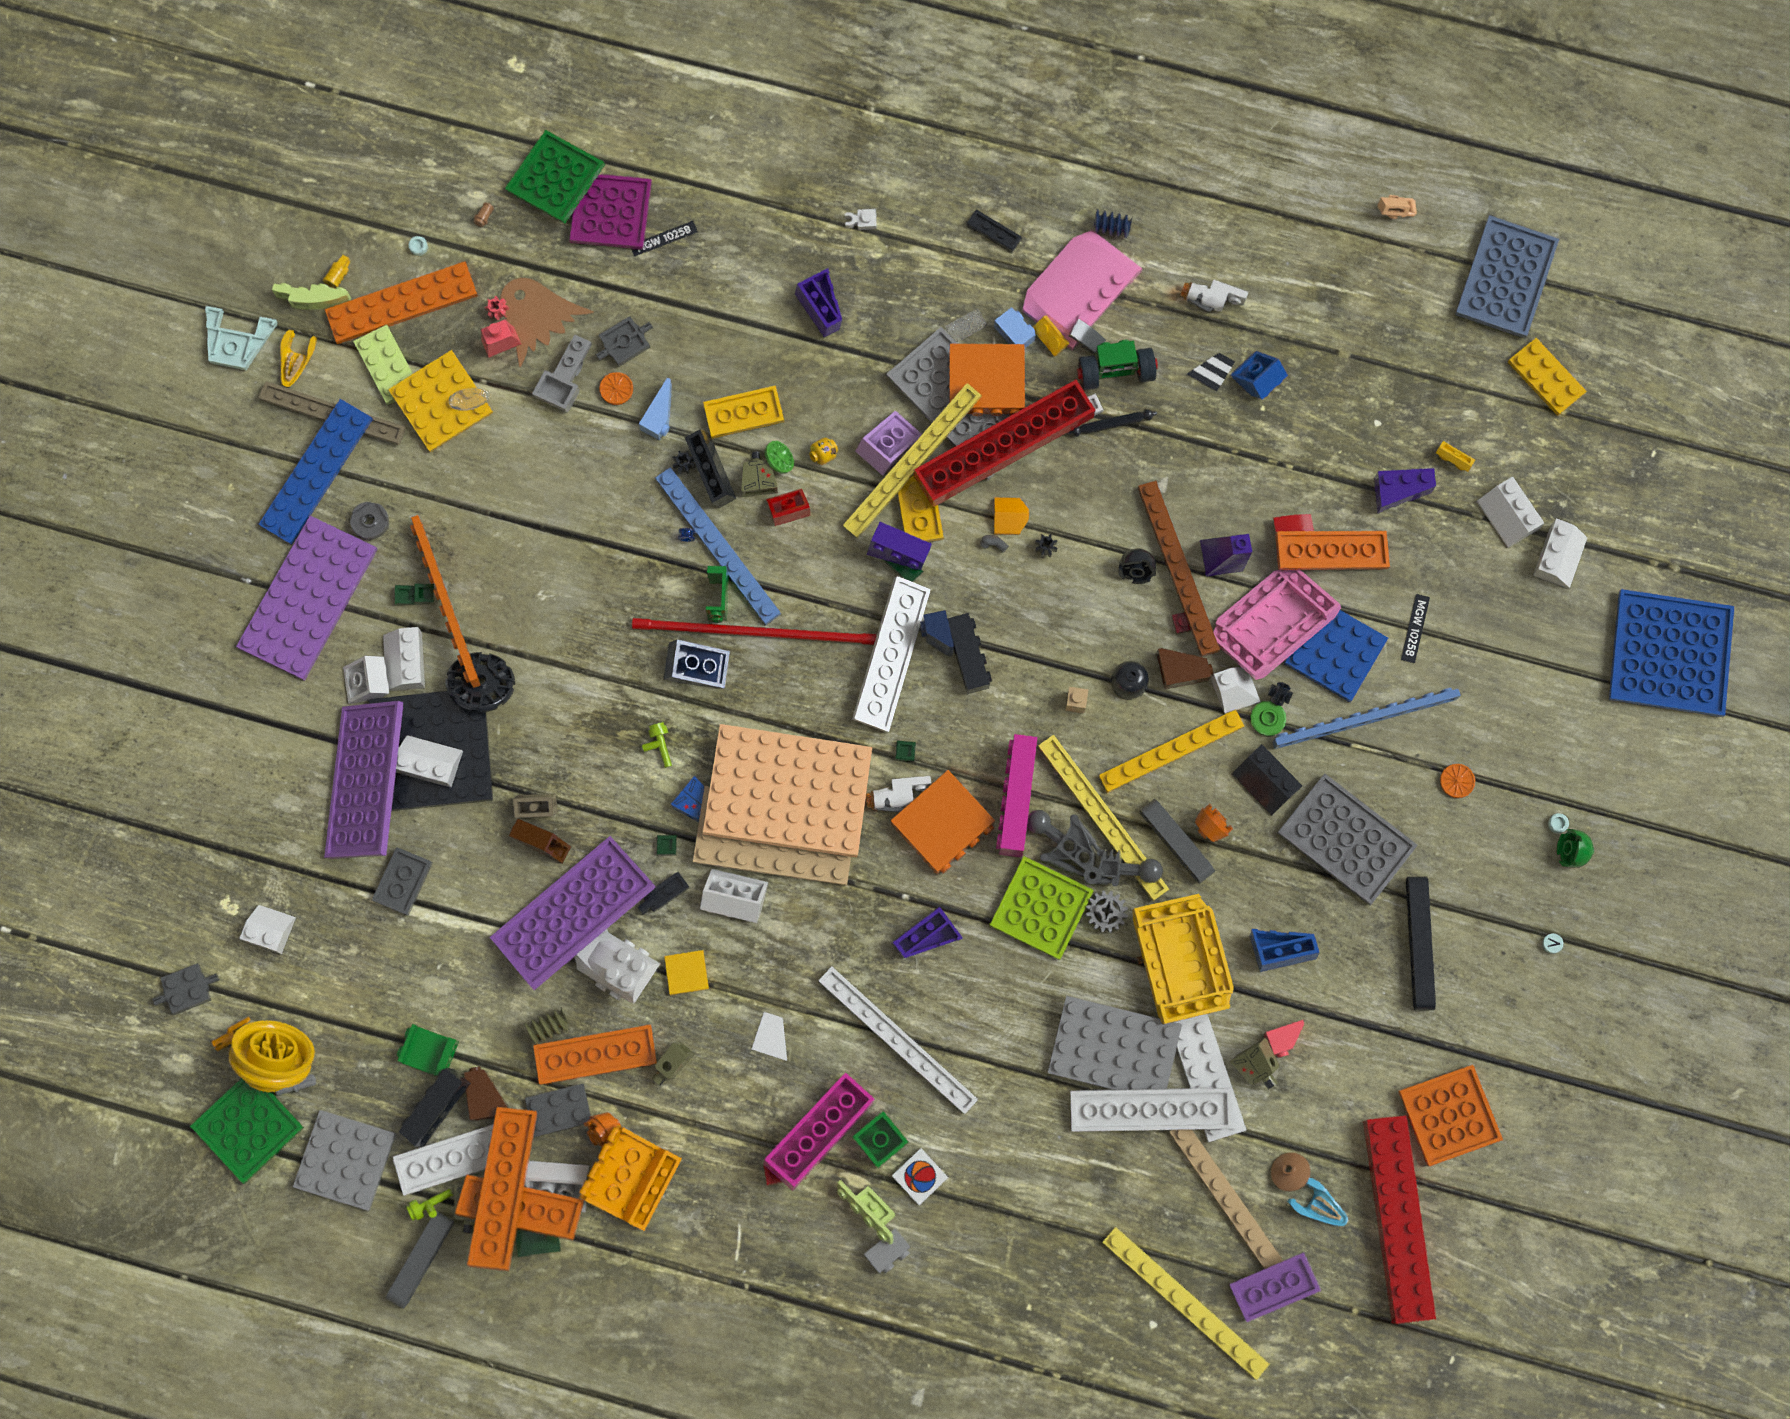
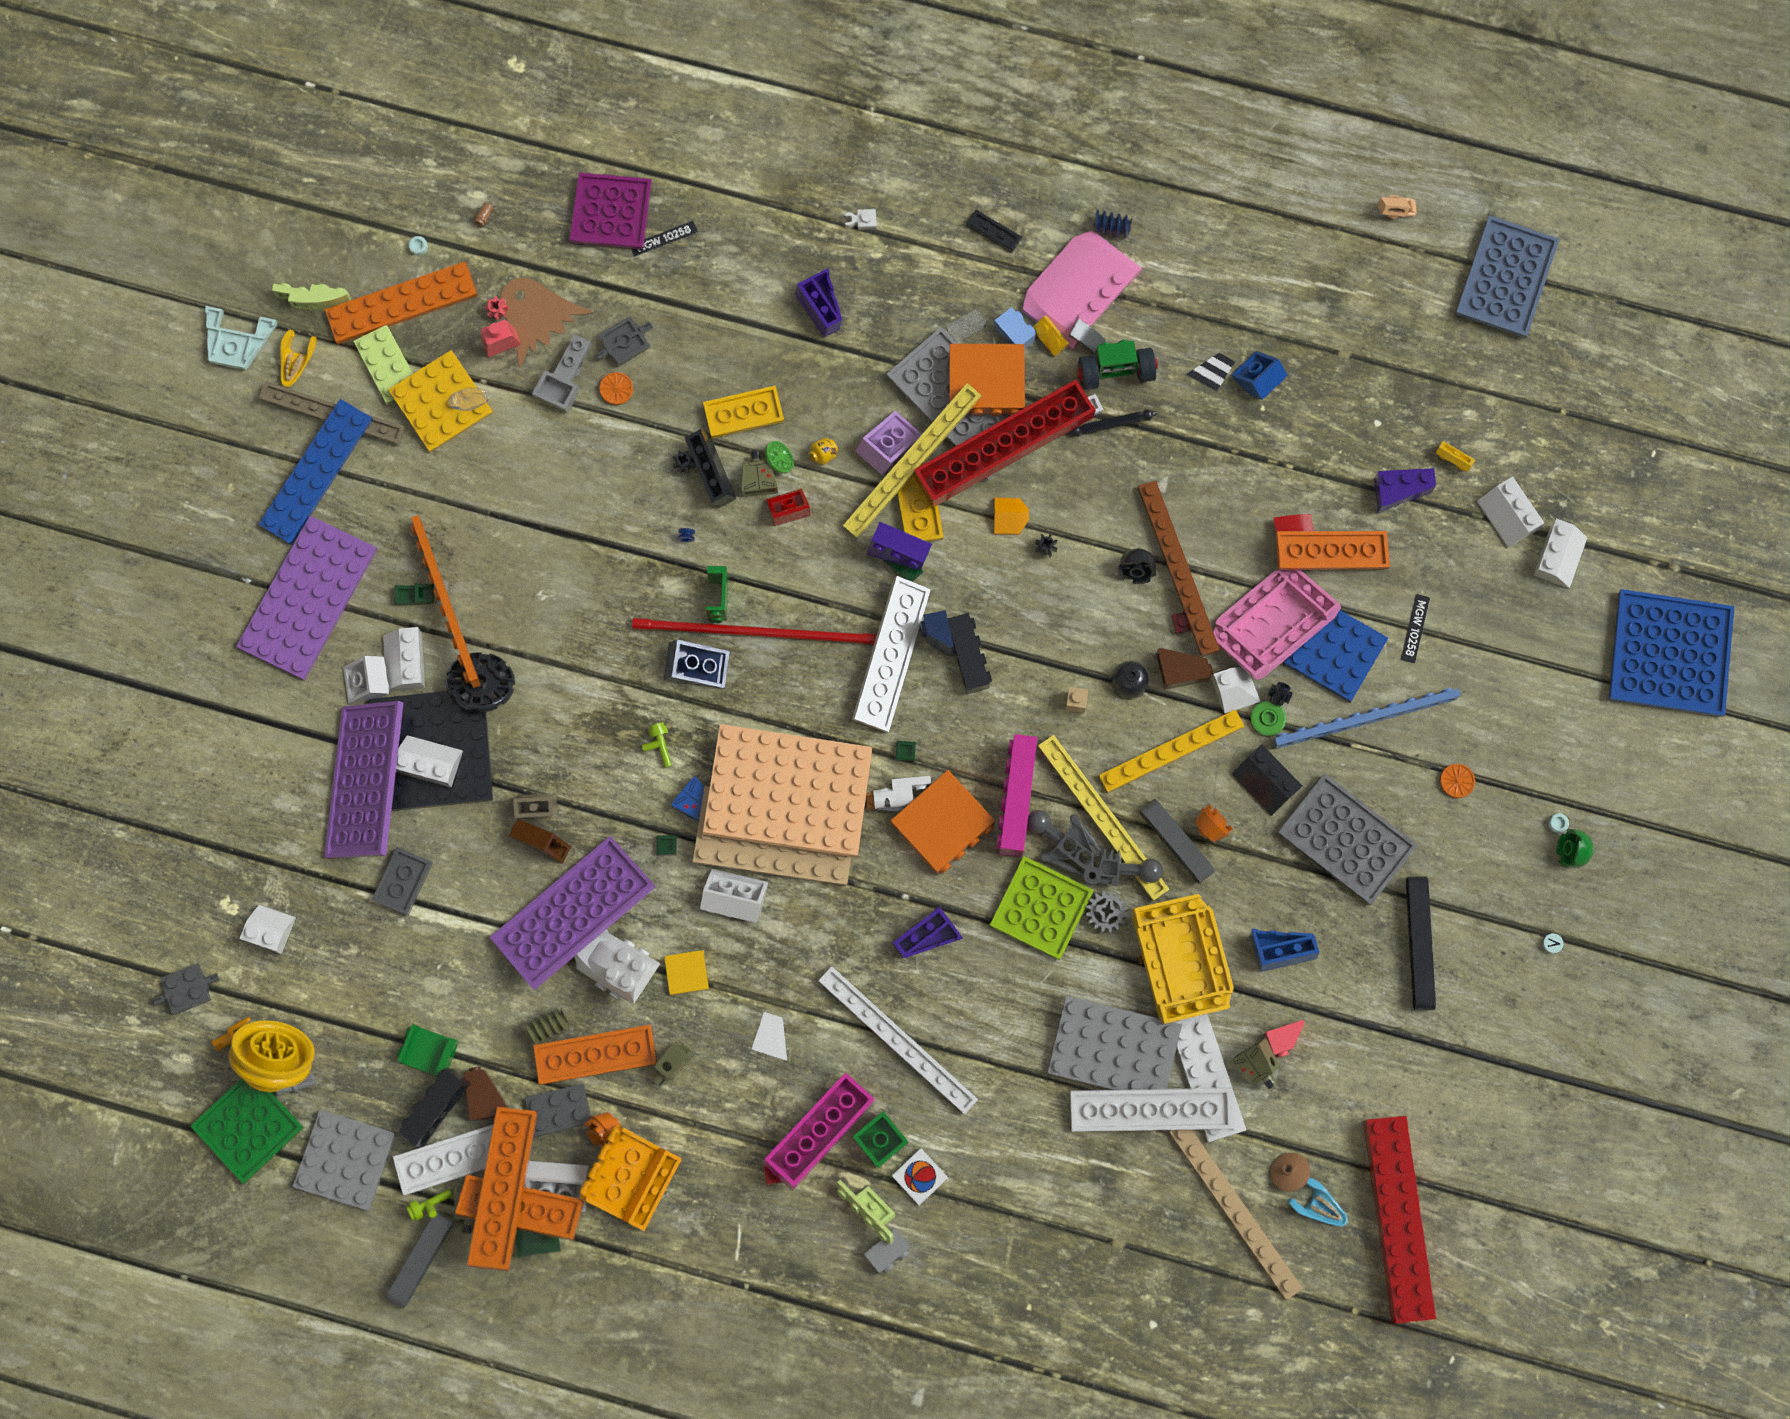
yellow hinge [323,255,350,289] -> none
flat silver plate [350,502,389,540] -> none
green plate [505,130,605,224] -> none
black hinge [638,872,690,915] -> none
light blue slope [639,378,672,441] -> none
medium blue plate [655,467,781,625] -> none
dark grey arm [980,535,1009,553] -> none
light yellow plate [1102,1227,1270,1380] -> none
white plate [1180,280,1248,313] -> none
dark purple slope [1200,534,1252,577] -> none
medium lavender plate [1230,1252,1321,1322] -> none
orange plate [1398,1065,1503,1167] -> none
yellow plate [1507,338,1587,416] -> none

